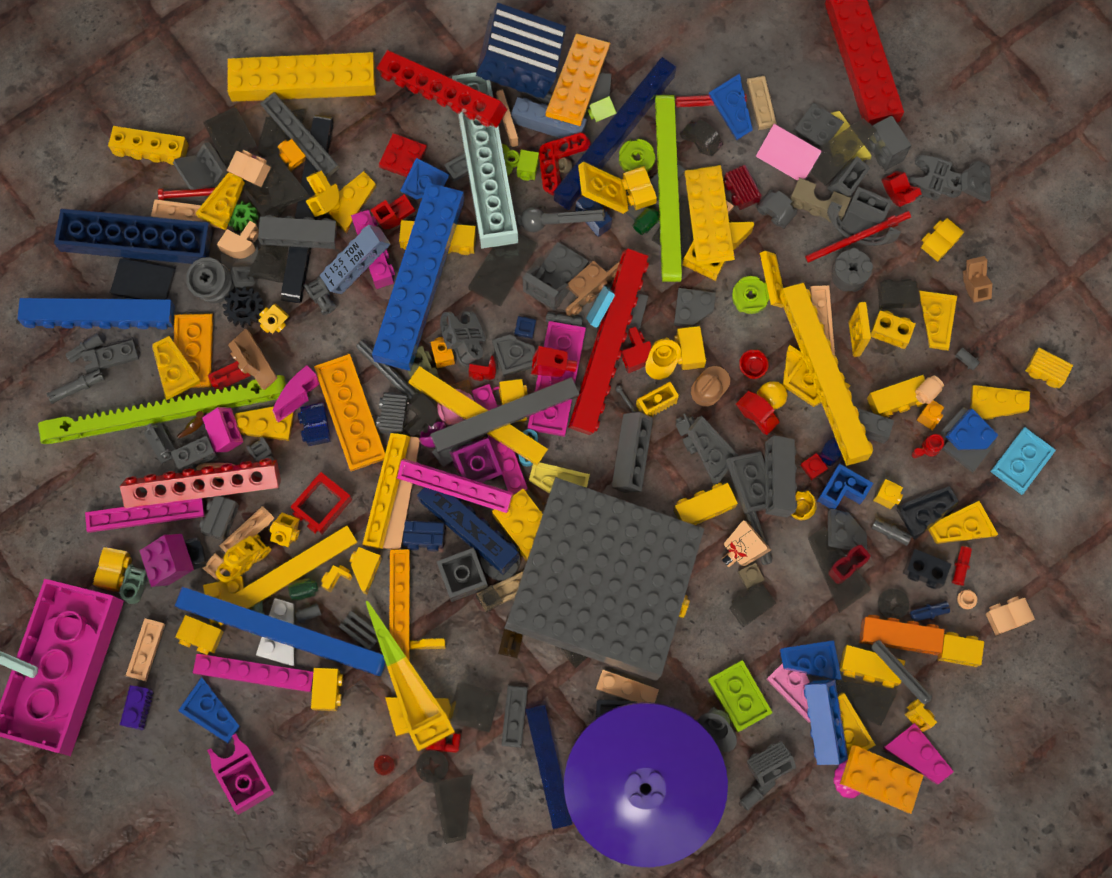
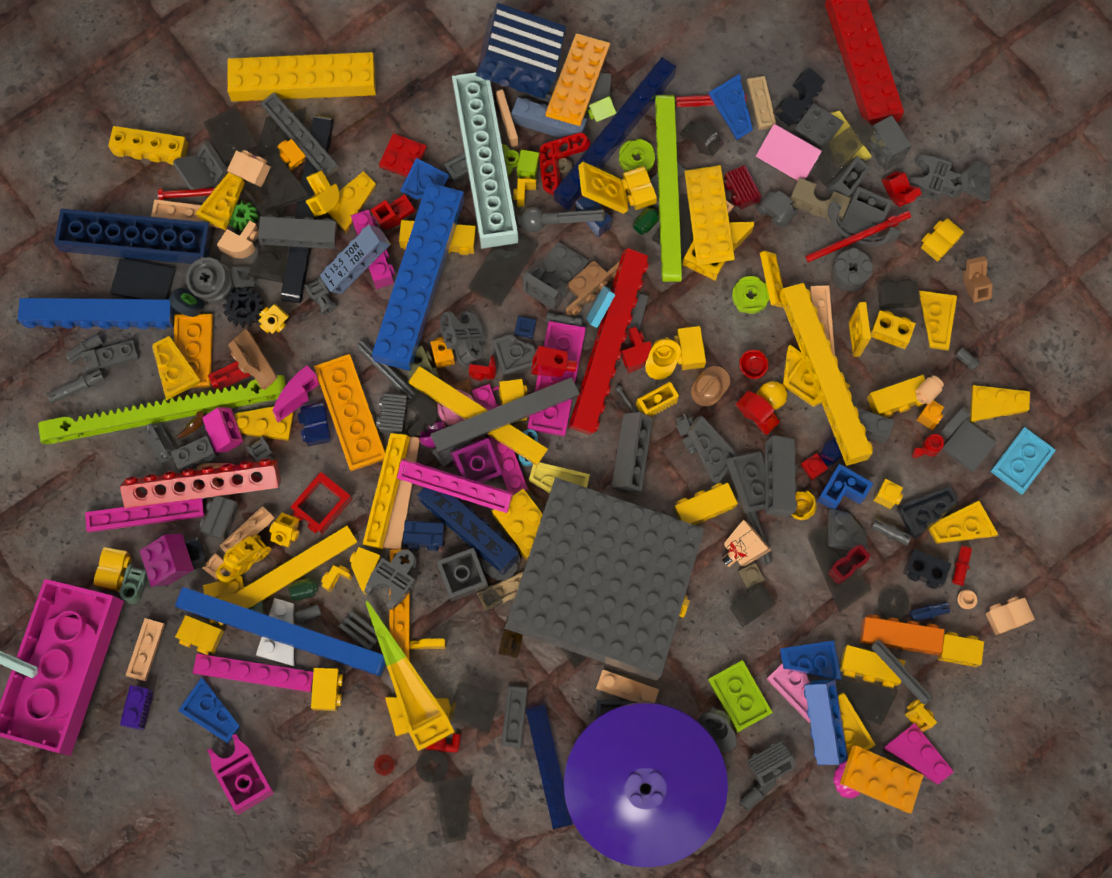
red brick [376,50,508,128] -> none
dark grey plate [674,288,716,327] -> none
blue plate [945,409,998,450] -> none
yellow brick [1025,347,1073,388] -> none
none -> black bush [170,288,204,317]
none -> dark grey piece [365,550,416,610]
none -> yellow bracket [513,177,536,207]
none -> black arch [773,67,825,127]

